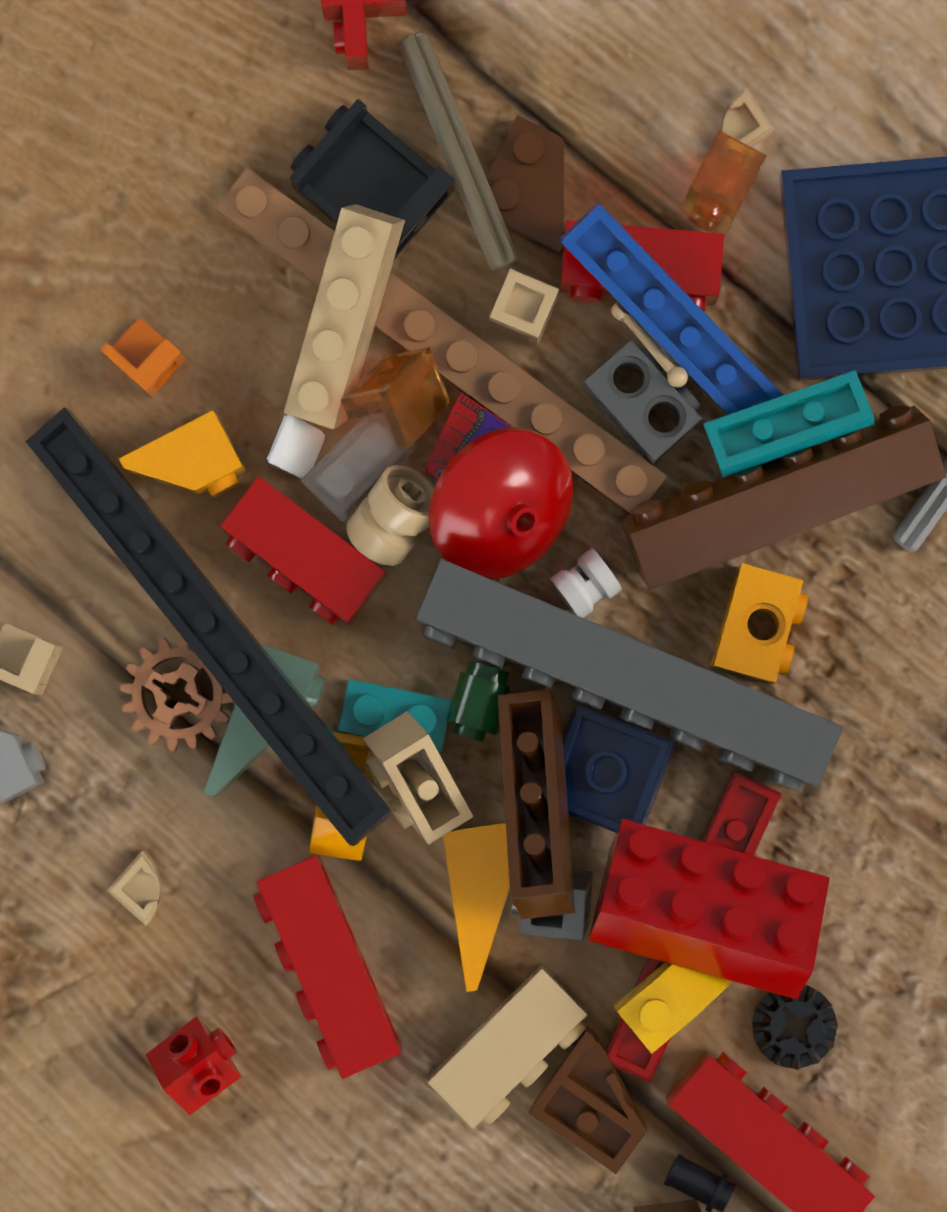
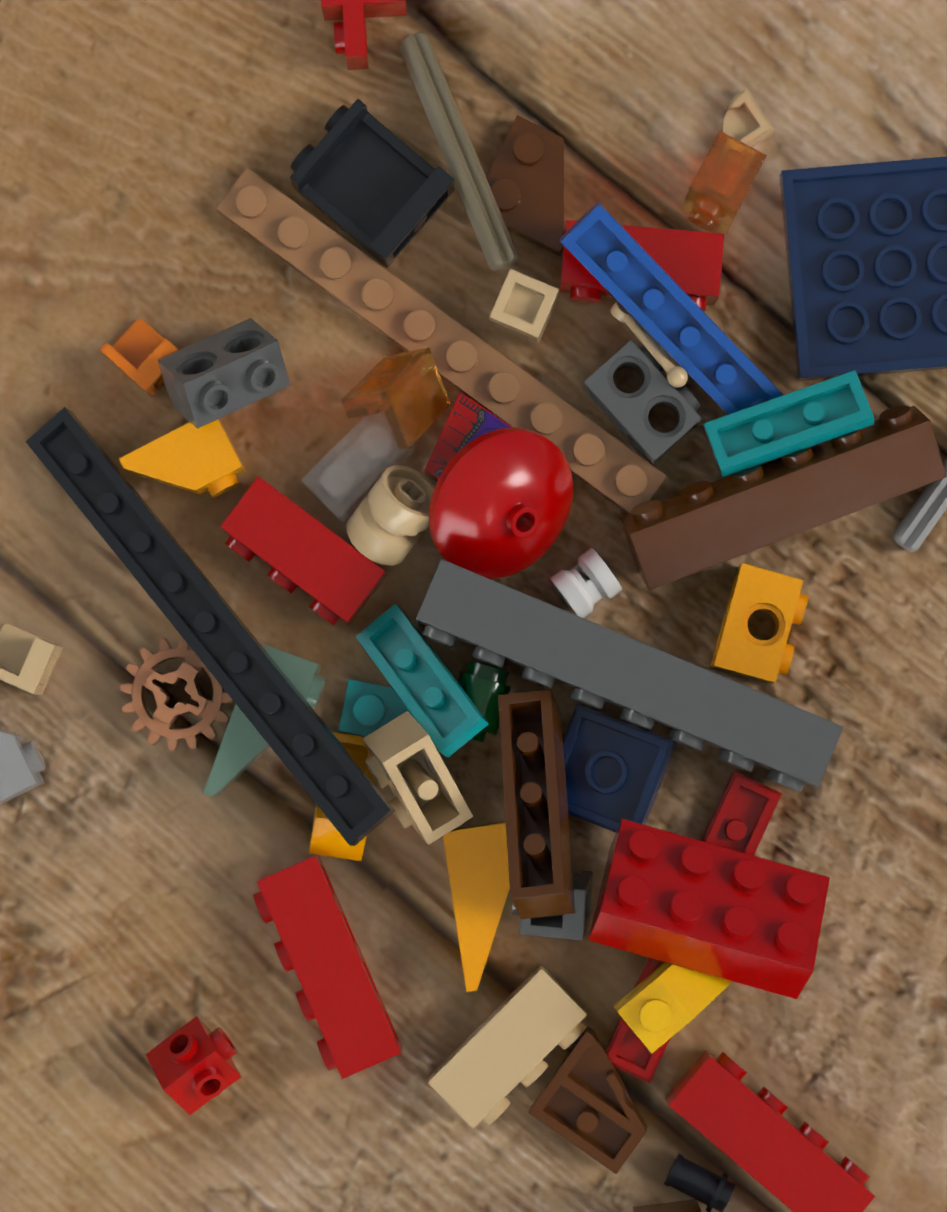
tan tile [107,850,162,926] -> none
white slope [267,414,325,480] -> none
tan brick [284,204,405,429] -> none
black gear [752,985,838,1070] -> none
none -> dark grey brick [158,318,290,429]
none -> teal plate [356,603,489,758]

